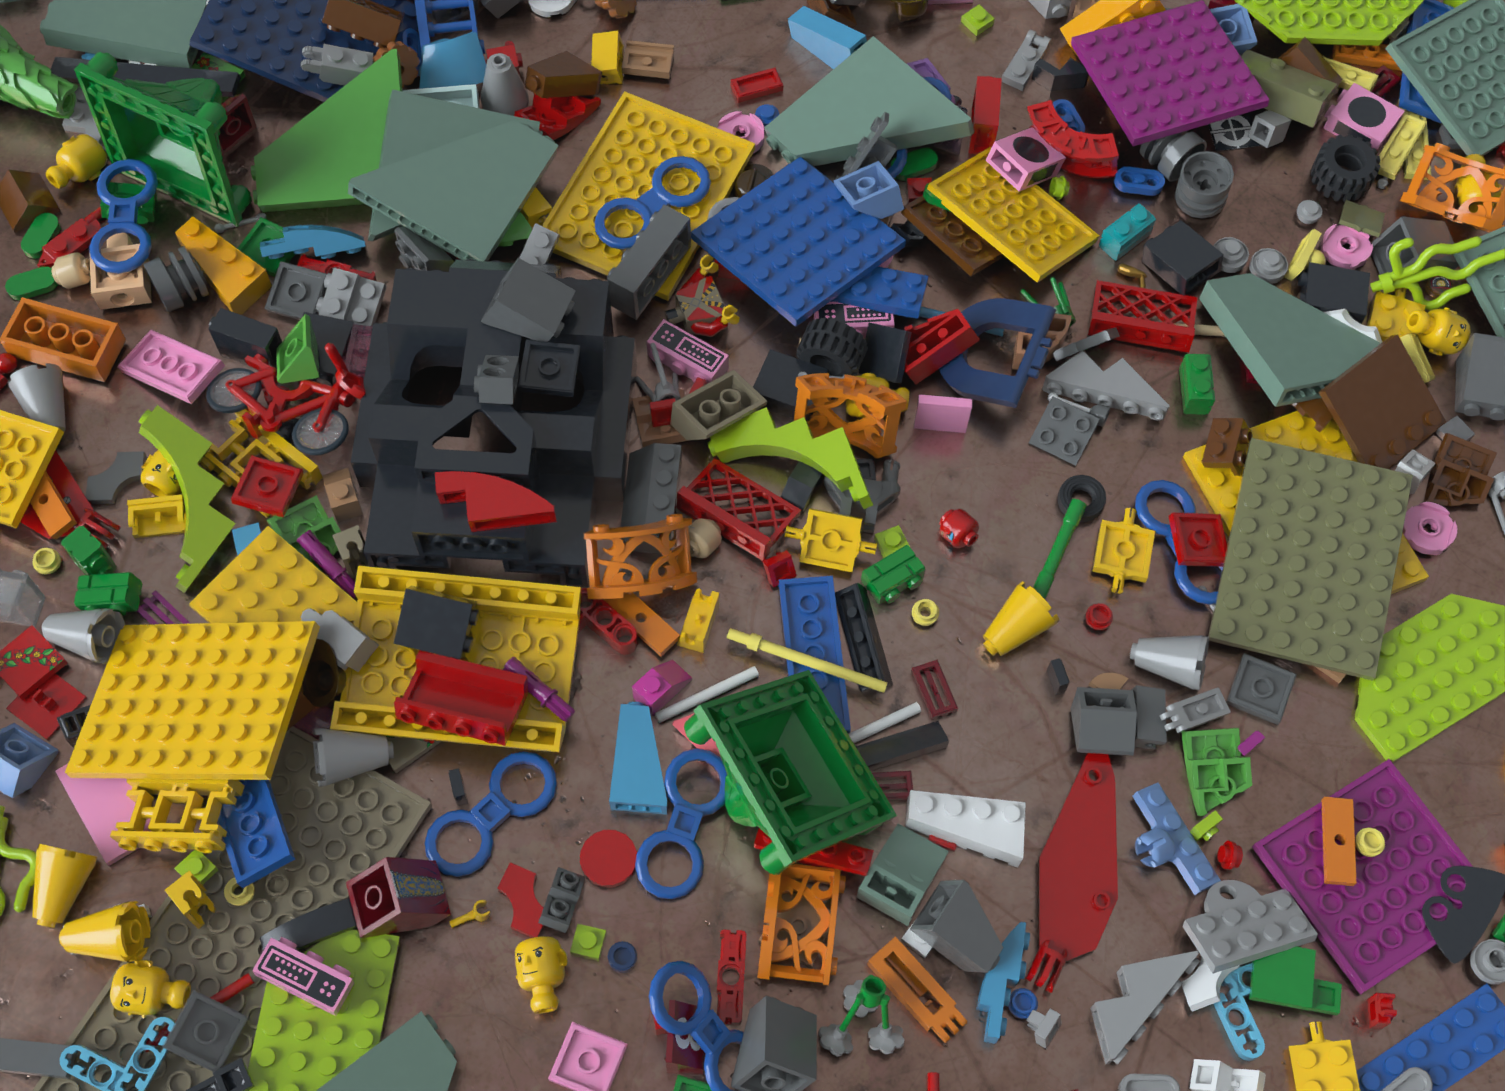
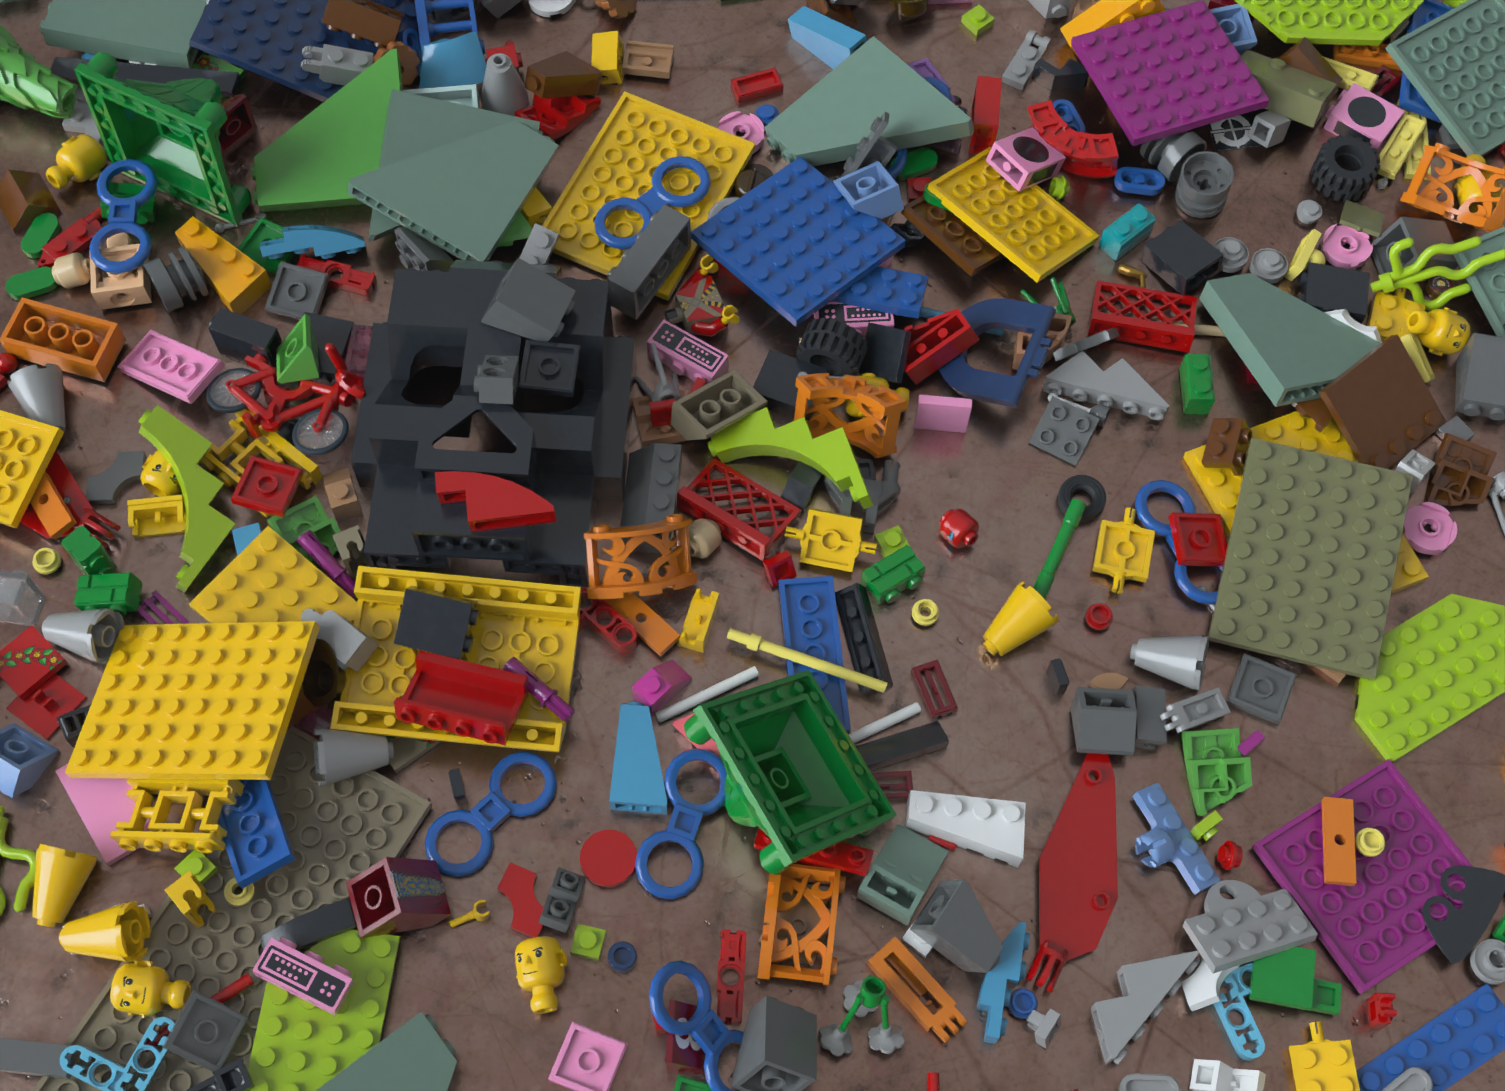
light grey plate [316,268,387,334] -> none

